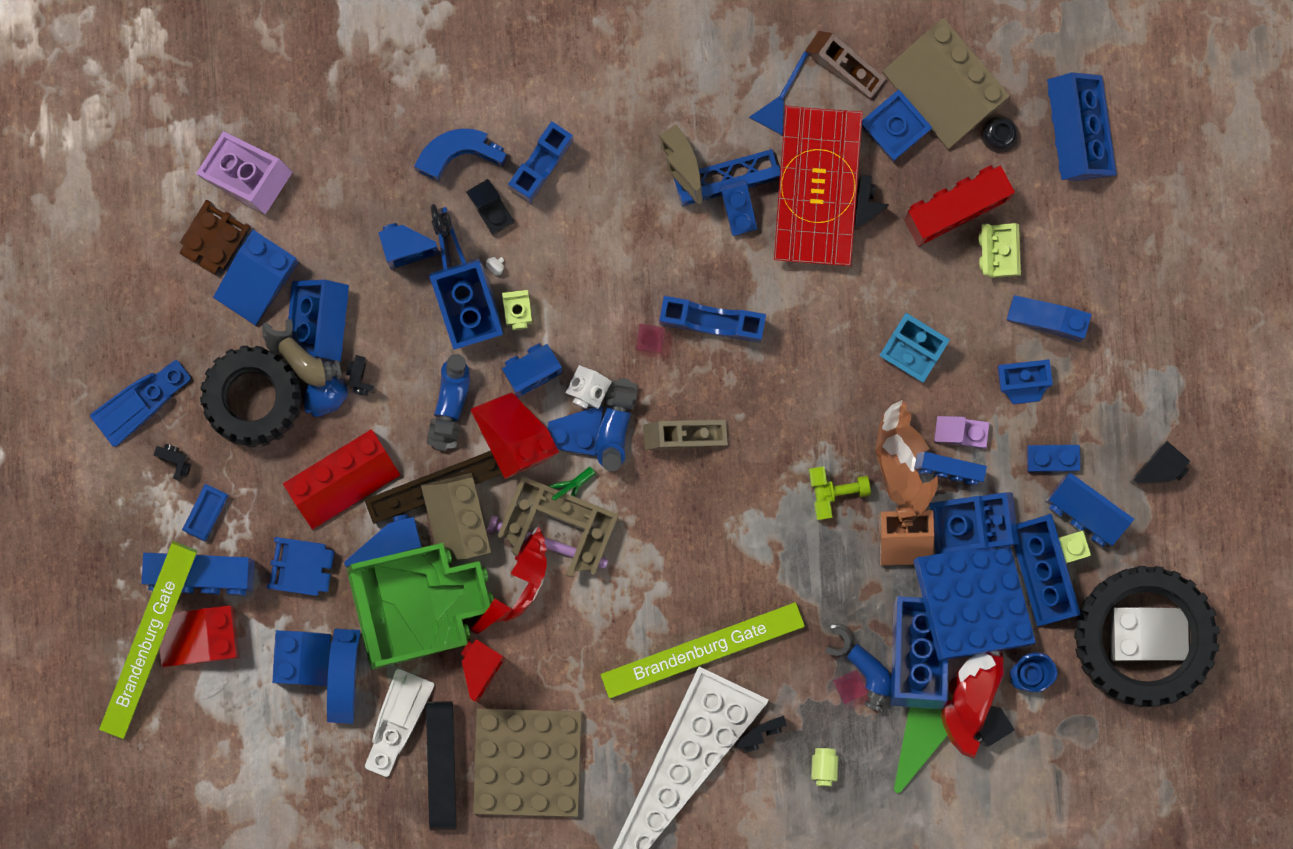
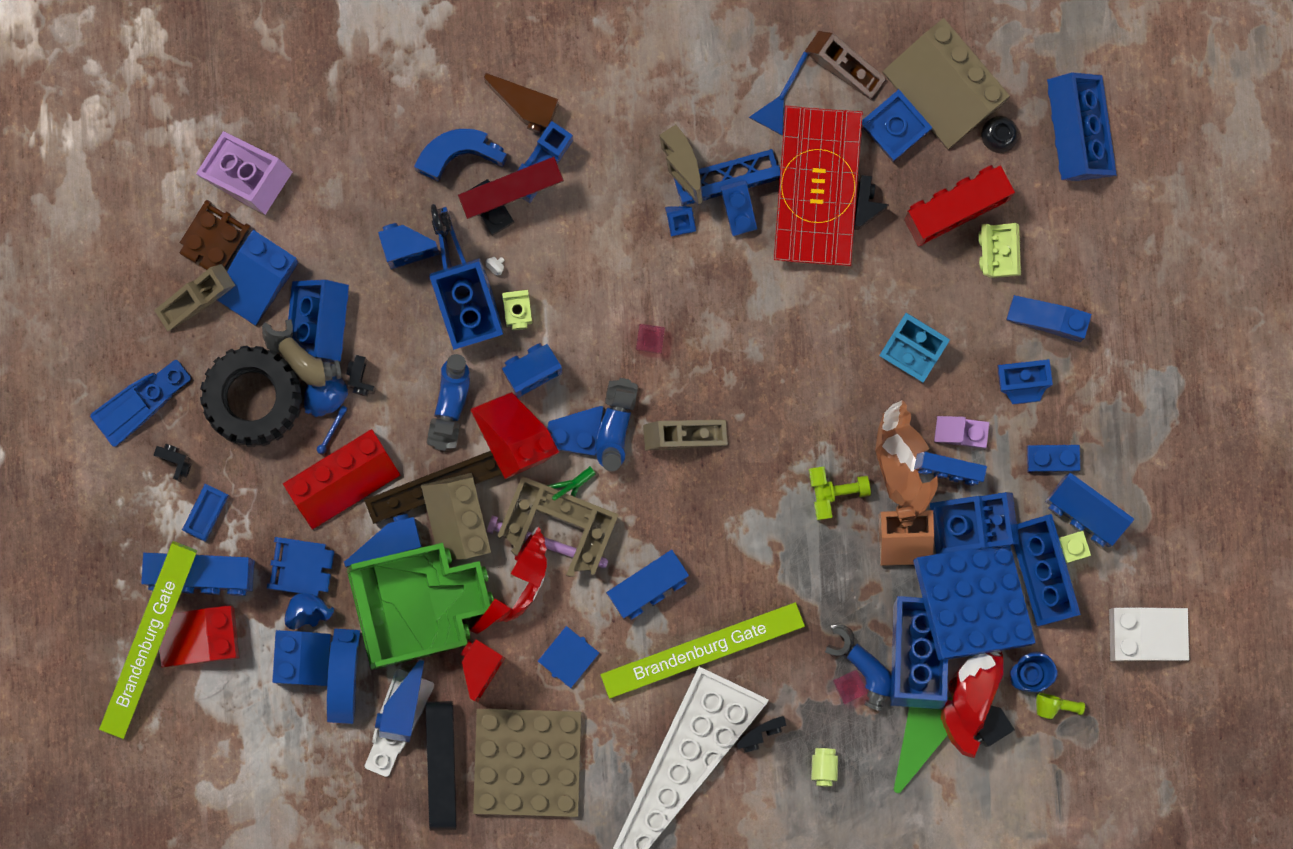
white brick [566,365,612,409] -> none
blue arch [659,296,766,343] -> none
black tyre [1074,566,1220,707] -> none
black slope [1129,441,1190,485] -> none
none -> dark tan slope [154,264,236,332]
none -> blue hair [285,593,334,630]
none -> blue hinge [317,405,348,455]
none -> blue slope [375,660,424,742]
none -> dark red tile [458,157,564,219]
none -> reddish brown slope [484,73,559,133]
none -> blue piece [538,626,599,688]
none -> blue brick [606,550,689,620]
none -> blue slope [665,206,696,237]
none -> lime bar [1036,693,1085,719]

